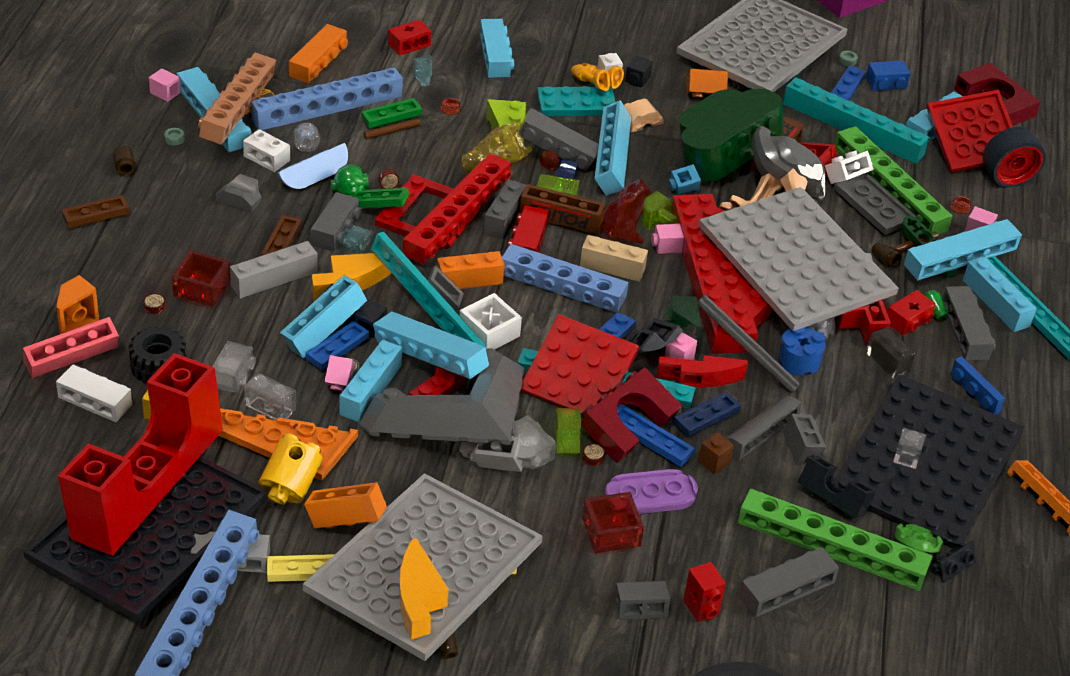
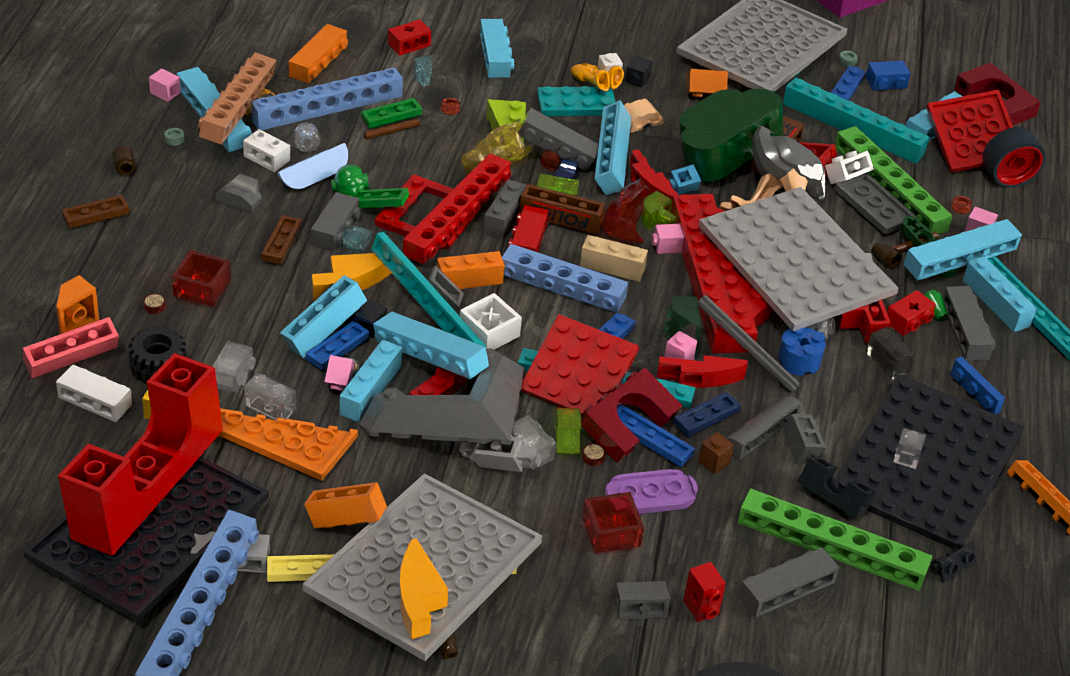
light grey brick [230,241,318,298] -> none
yellow cylinder [259,433,323,505] -> none
tile [378,169,399,189] -> none
black slope [628,318,683,354] -> none
bright green tile [894,524,943,553] -> none
none -> red slope [630,149,678,212]

